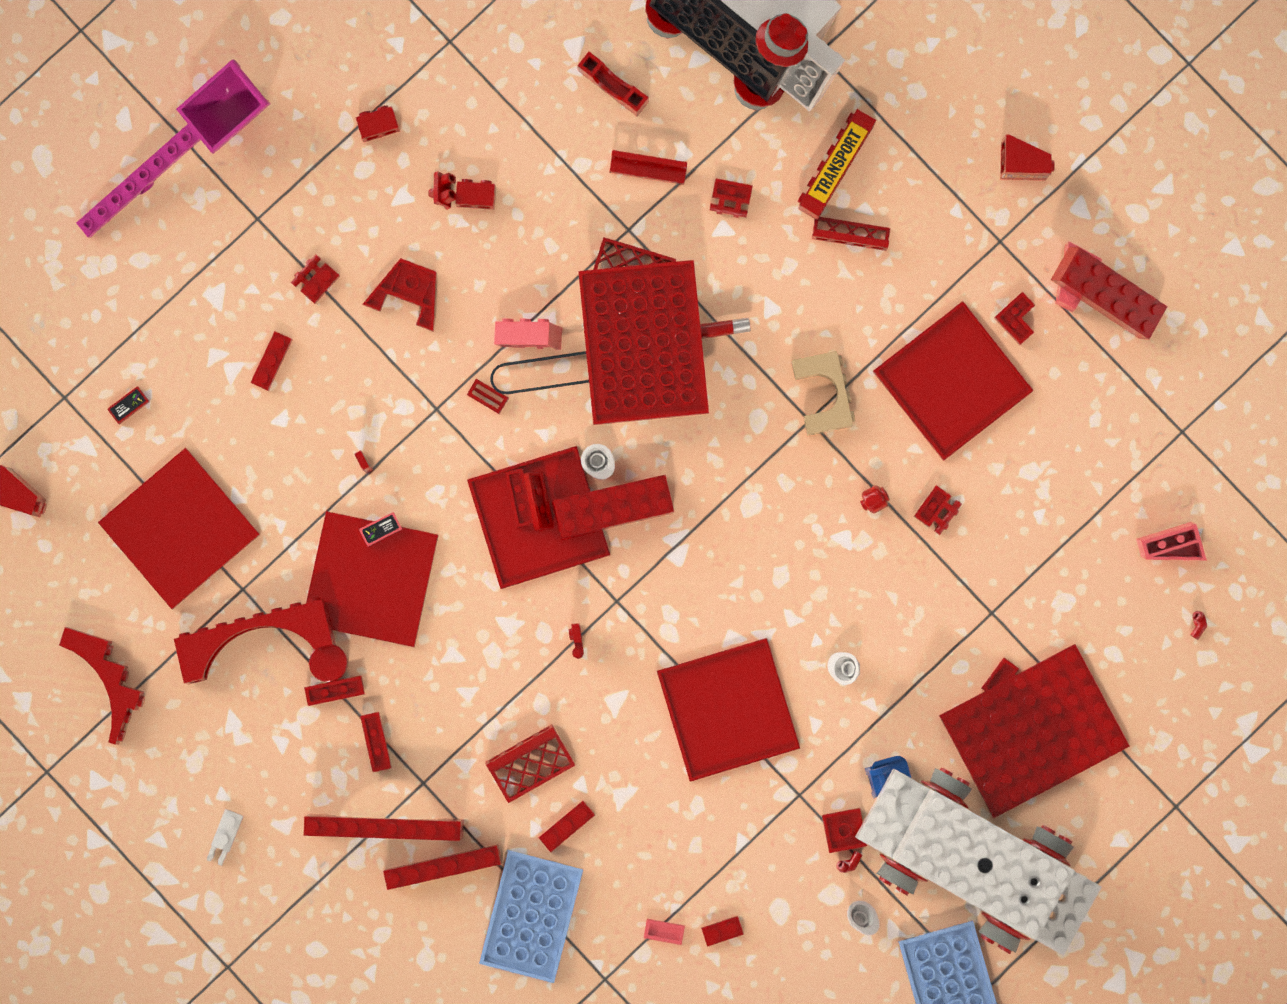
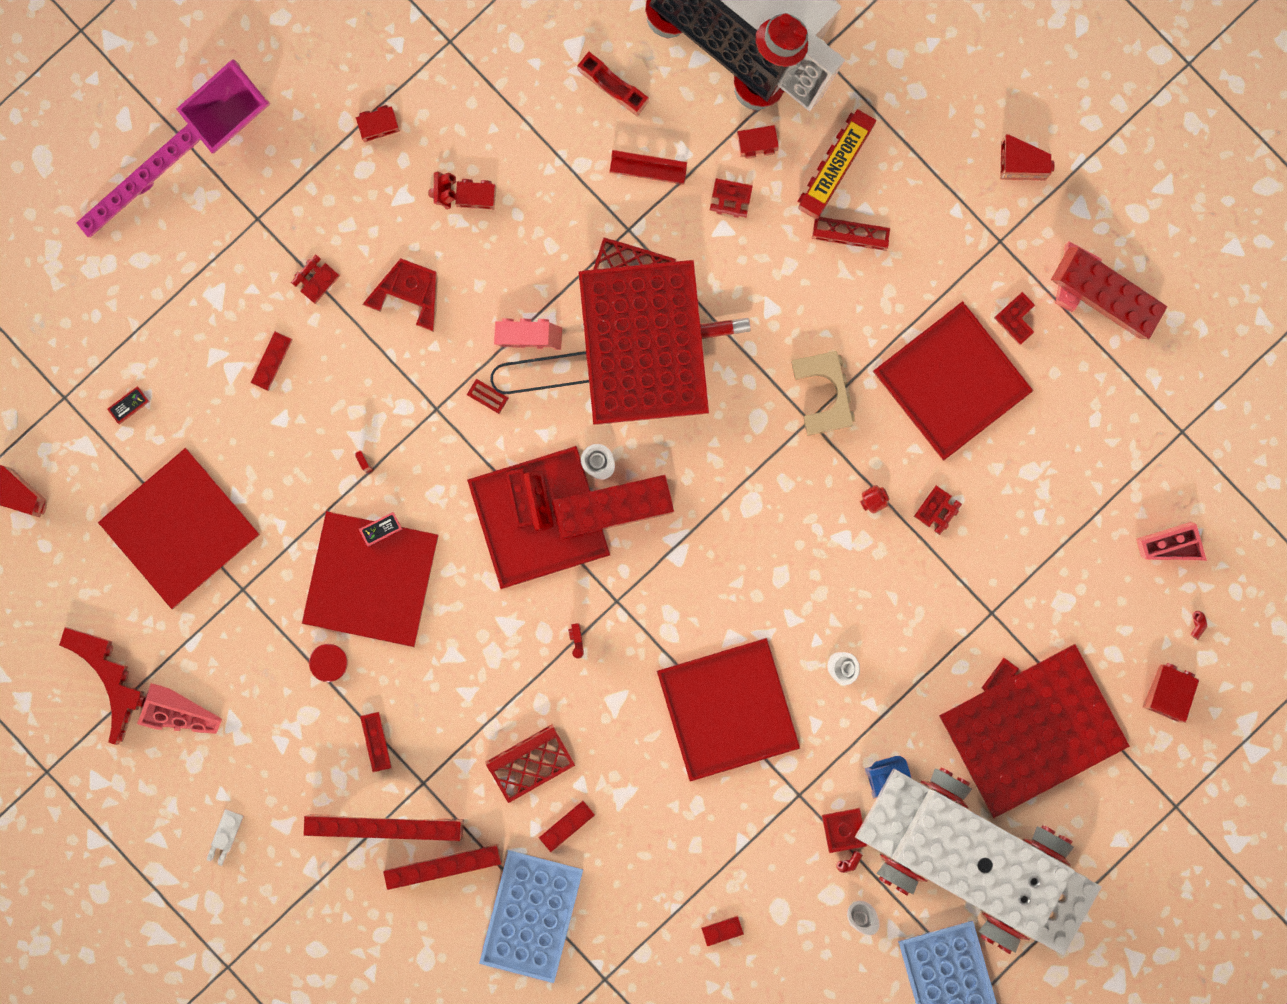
red arch [174,597,336,685] -> none
red plate [304,676,365,706] -> none
coral tile [644,918,685,945] -> none
none -> coral wedge [137,683,222,734]
none -> red brick [737,125,779,159]
none -> red slope [1143,663,1199,723]

